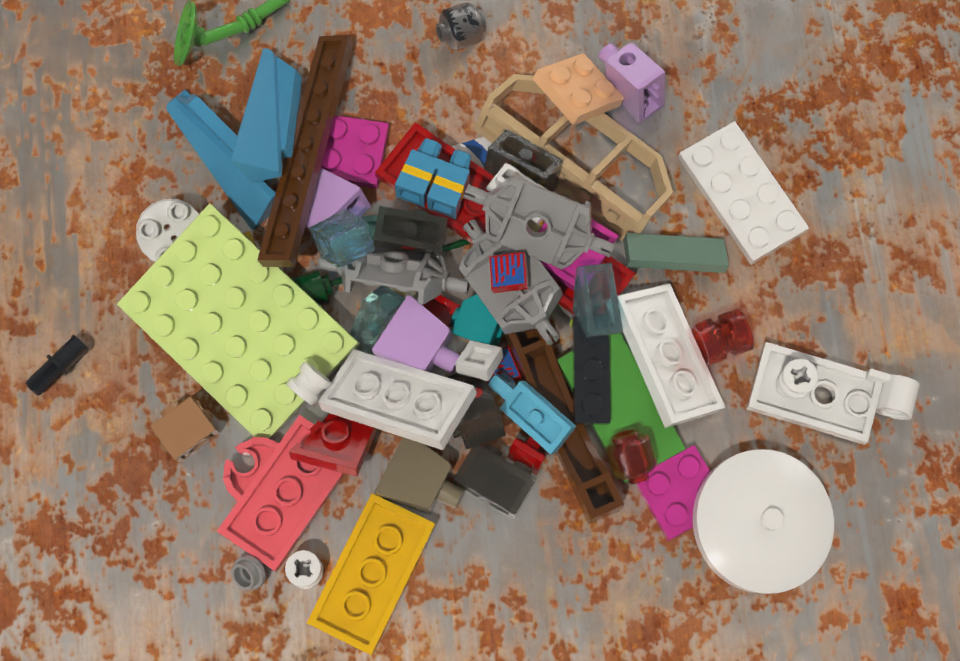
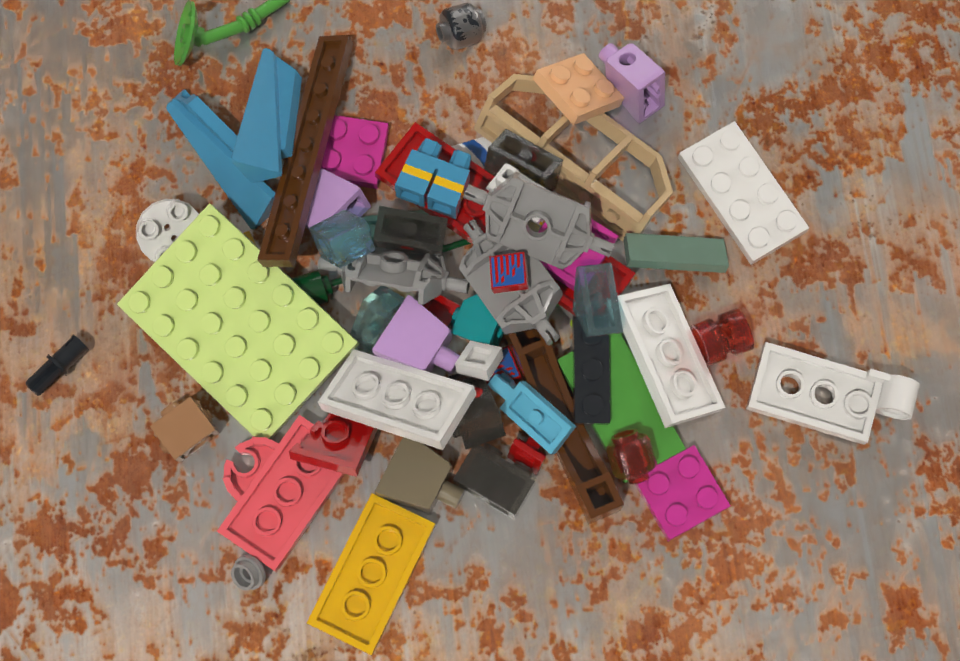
white wheel [285,550,324,589] -> none
white wheel [286,361,332,406] -> none
white dish [693,449,834,594] -> none
white wheel [778,359,818,399] -> none

